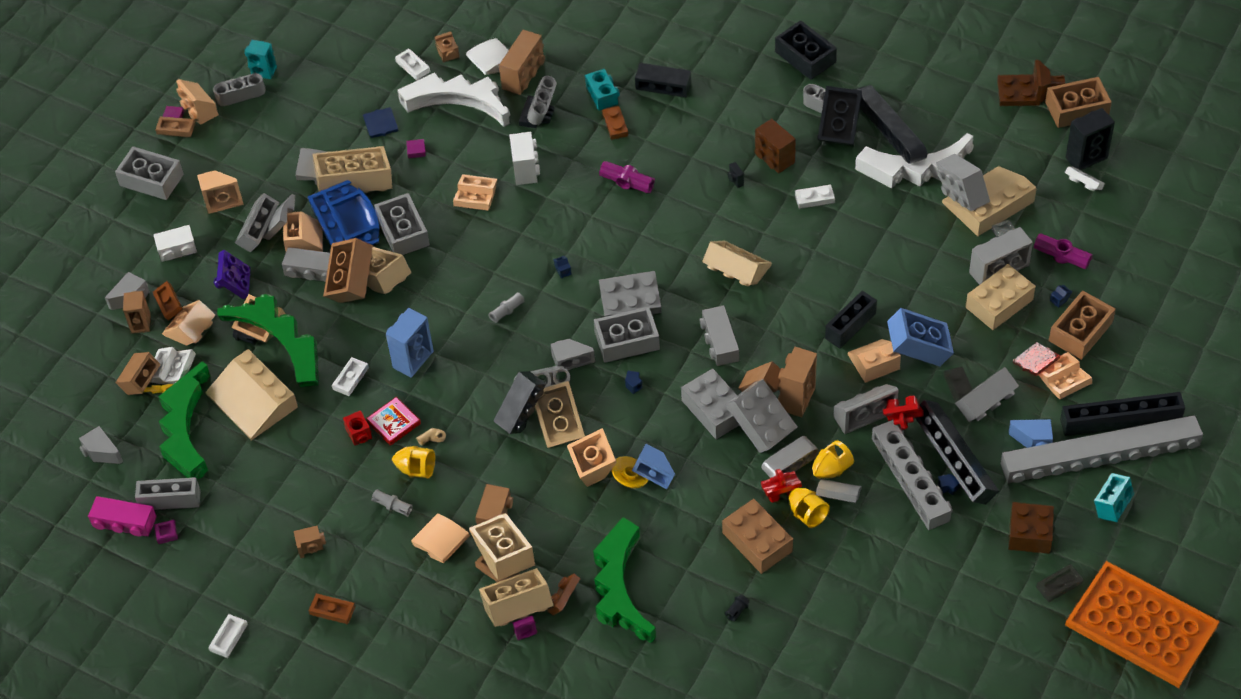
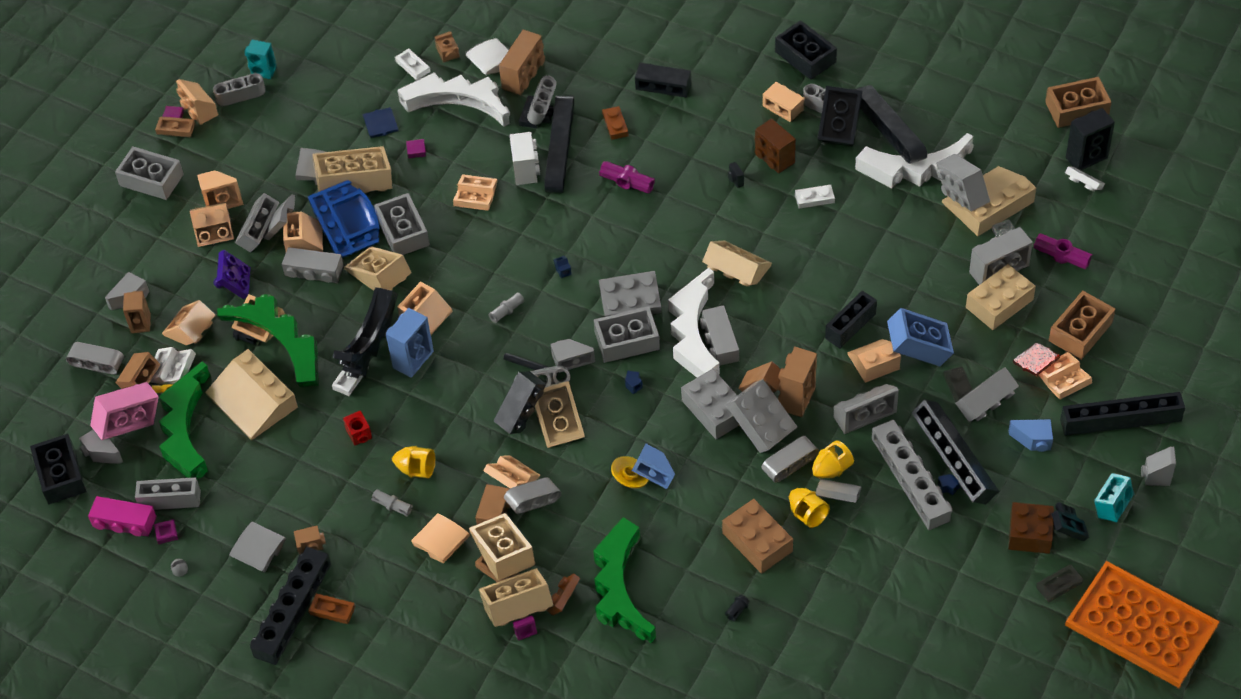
white brick [153,225,197,262] -> none
dark orange plate [153,281,183,320] -> none
white tile [208,614,248,658] -> none
medium nougat brick [323,238,373,303] -> none
tile [366,397,421,446] -> none
tan arm [416,428,446,446] -> none
light nougat slope [567,428,617,487] -> none
teal brick [585,69,620,111] -> none
red hips [761,469,802,503] -> none
red hips [883,396,923,430] -> none
reddish brown plate [997,60,1065,106] -> none
light grey brick [1000,415,1203,483] -> none
dark blue piece [1050,285,1072,308] -> none
none -> black brick [30,434,87,505]
none -> light grey beam [66,342,124,374]
none -> bright pink brick [90,382,159,440]
none -> light grey hinge [171,558,188,577]
none -> light nougat slope [190,202,234,247]
none -> light grey slope [229,522,286,573]
none -> black brick [250,547,331,665]
none -> black arch [333,287,398,379]
none -> light nougat slope [397,282,453,335]
none -> light nougat slope [484,455,540,489]
none -> black bar [503,353,559,377]
none -> light grey beam [504,477,561,514]
none -> black beam [545,95,574,193]
none -> white arch [668,268,720,377]
none -> light nougat brick [763,82,804,122]
none -> black hinge [1051,502,1089,542]
none -> light grey slope [1141,447,1176,486]

